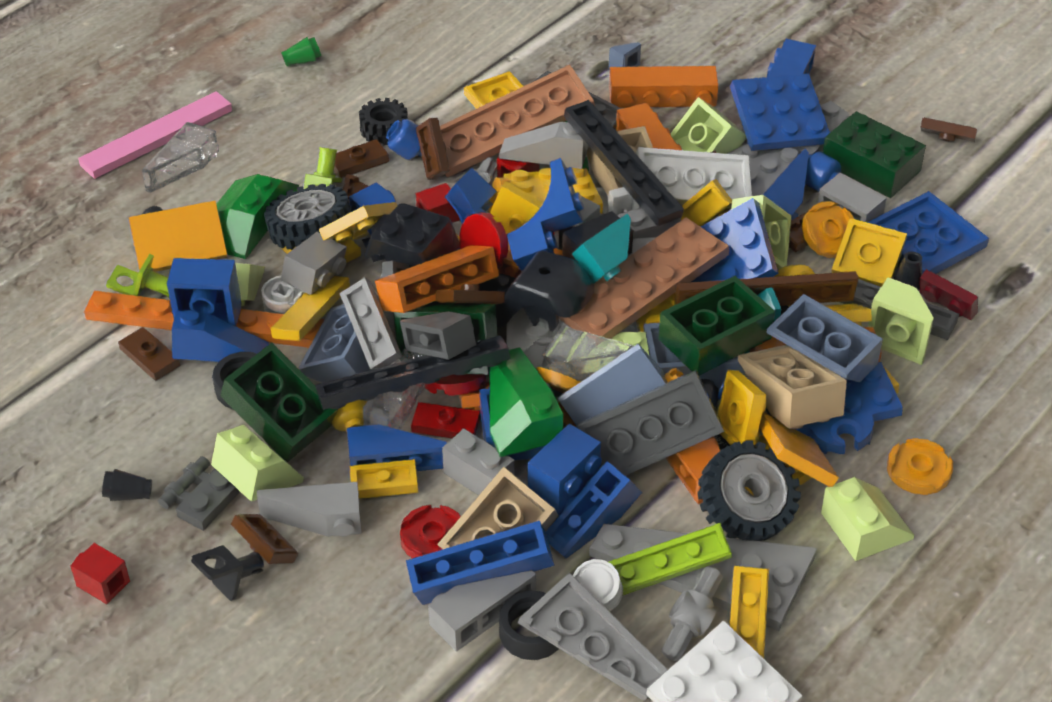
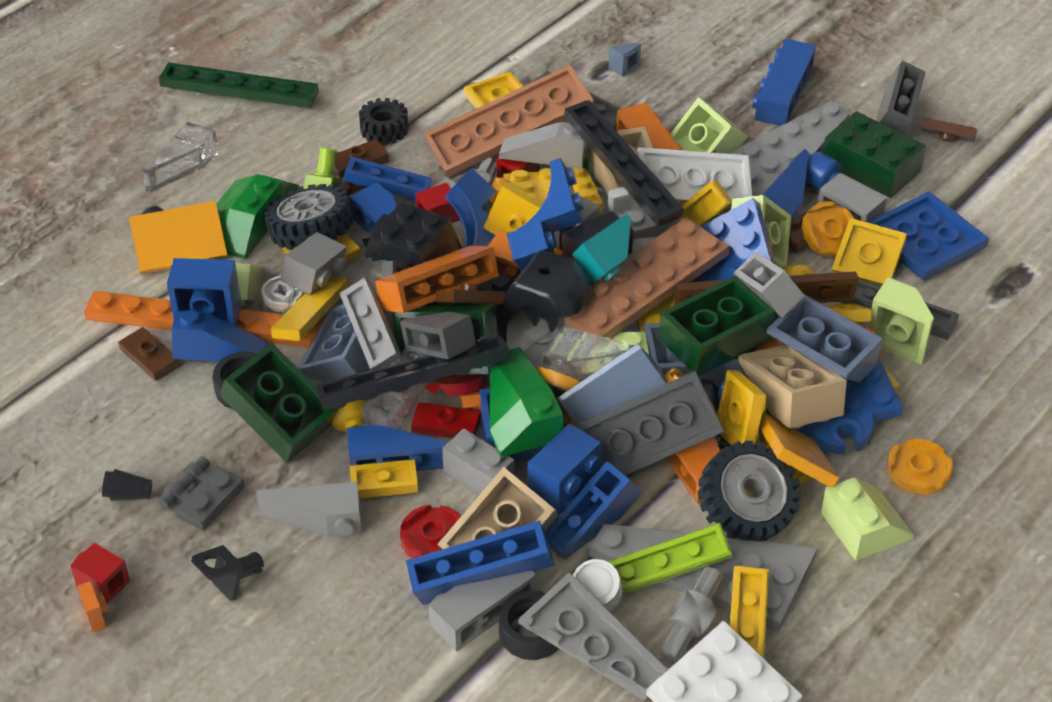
bright pink tile [78,91,232,179] -> none
lime bracket [106,254,169,297] -> none
yellowish green slope [211,425,304,502] -> none
reddish brown plate [231,514,299,564] -> none
green cone [281,37,321,67] -> none
yellow plate [319,202,397,243] -> none
blue head [386,119,422,160] -> none
reddish brown plate [416,118,450,180] -> none
red tile [459,212,508,269] -> none
orange brick [609,66,718,108] -> none
blue plate [730,74,830,151] -> none
black cone [894,251,922,291] -> none
dark red plate [920,269,978,320] -> none
none -> orange plate [77,581,109,632]
none -> dark green plate [159,62,319,108]
none -> blue plate [343,157,432,201]
none -> light grey brick [734,252,805,318]
none -> dark grey brick [876,60,926,134]

